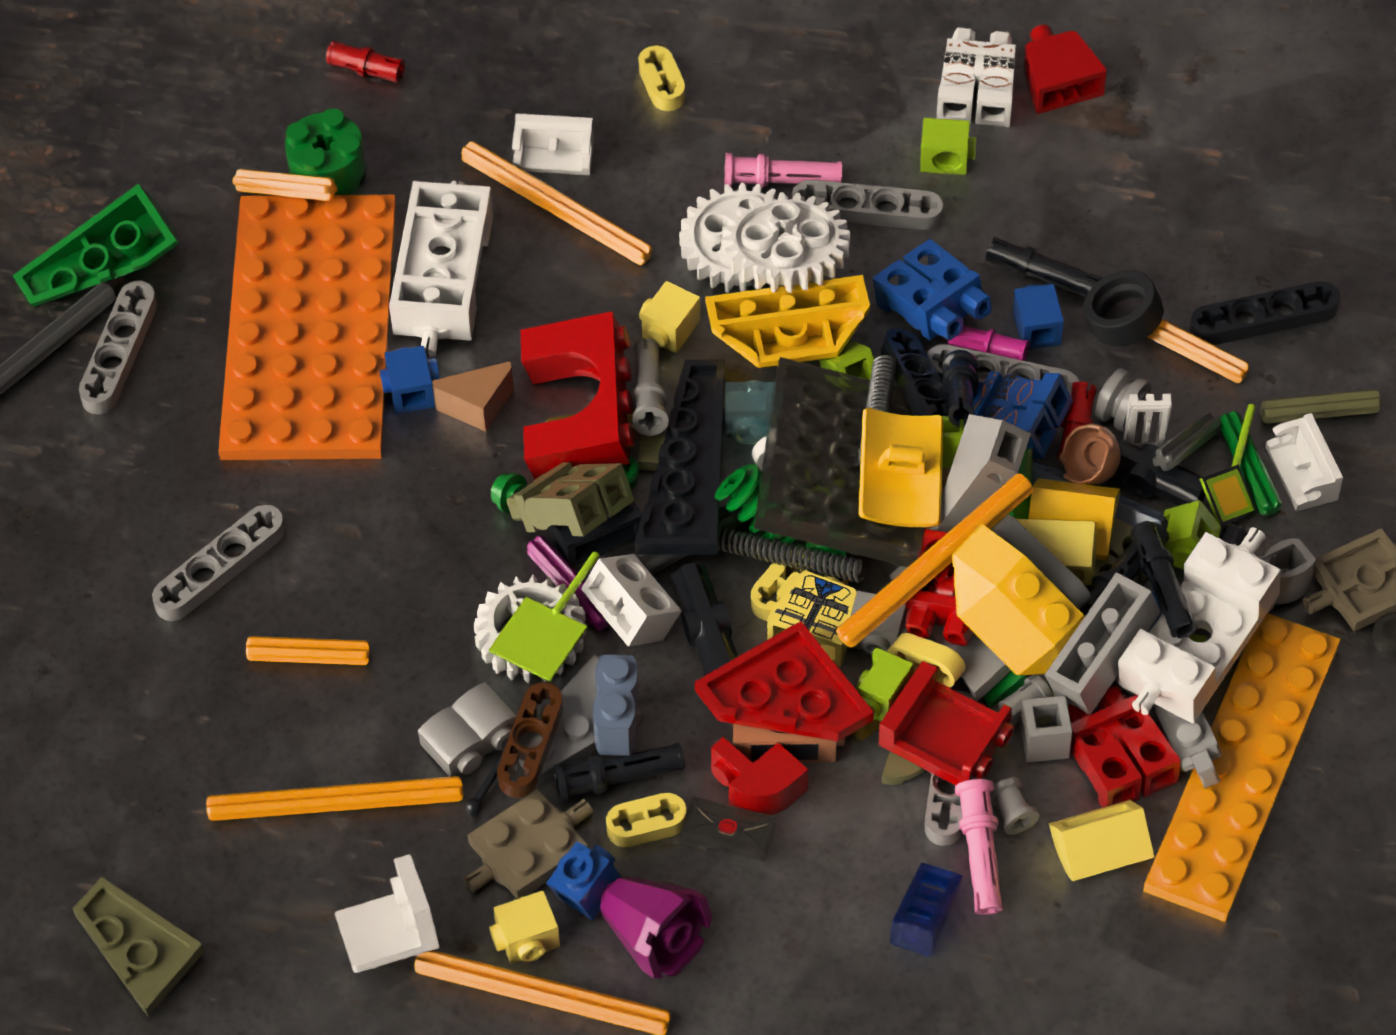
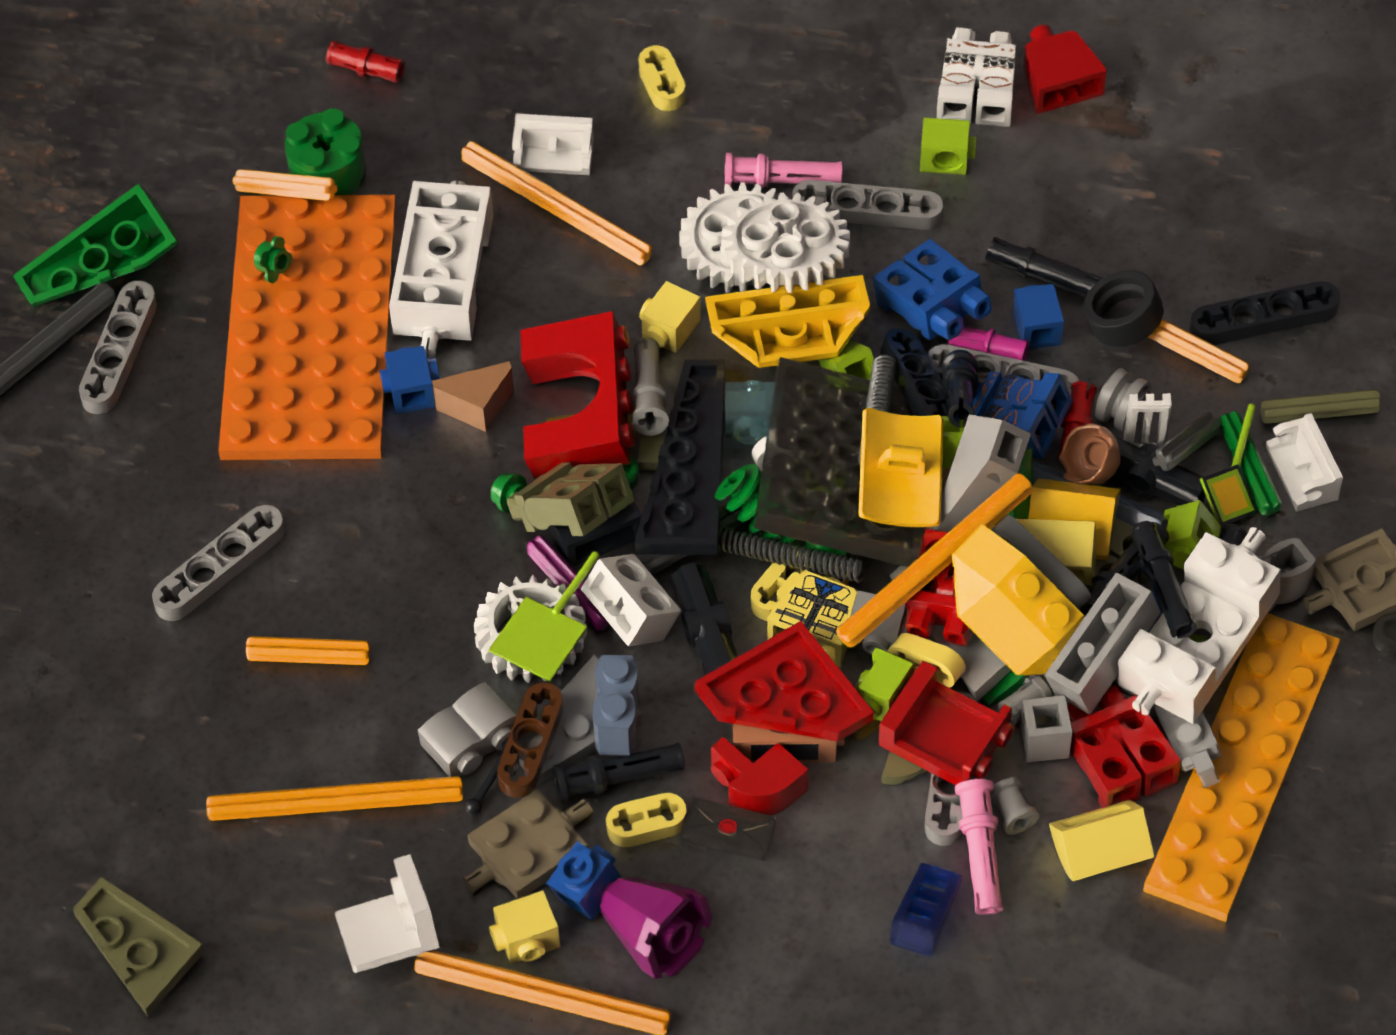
none -> green plate [254,236,292,283]

